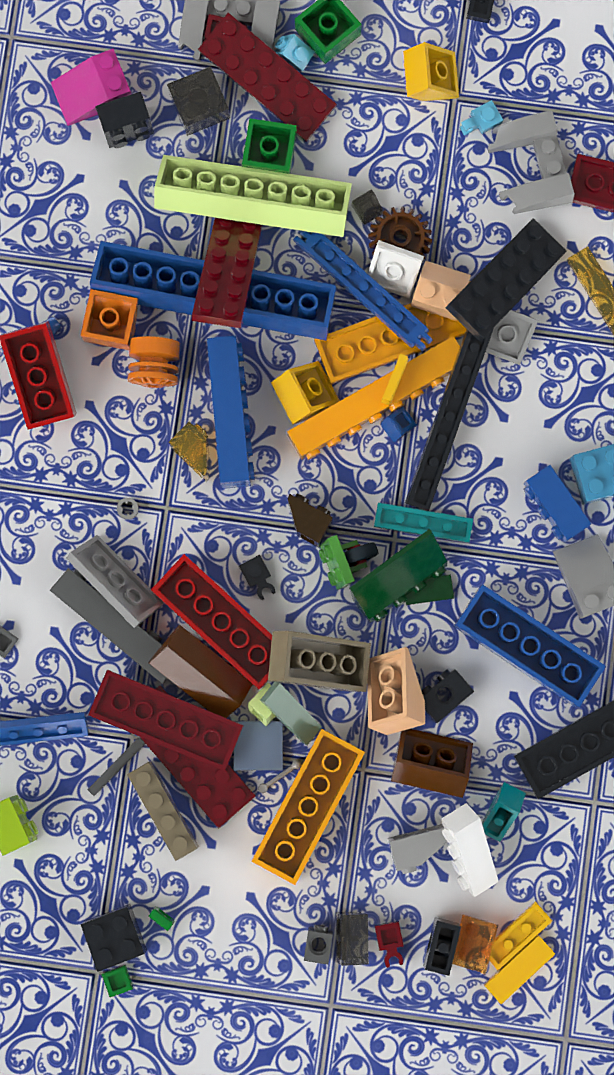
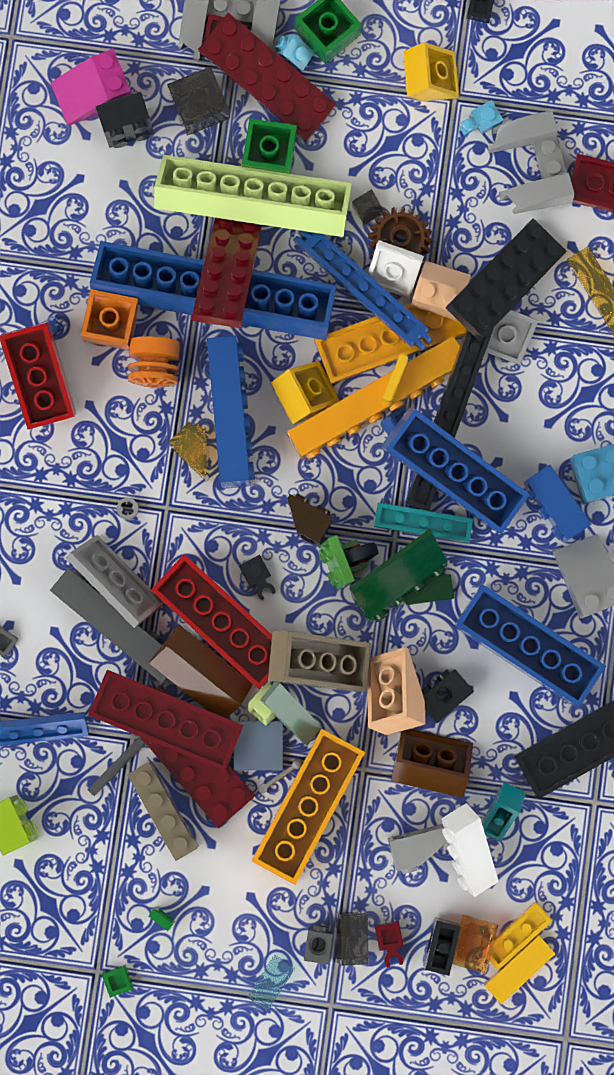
black brick [80,904,147,972] -> none
none -> clear light blue tile [247,954,295,1011]
none -> blue brick [381,407,530,534]

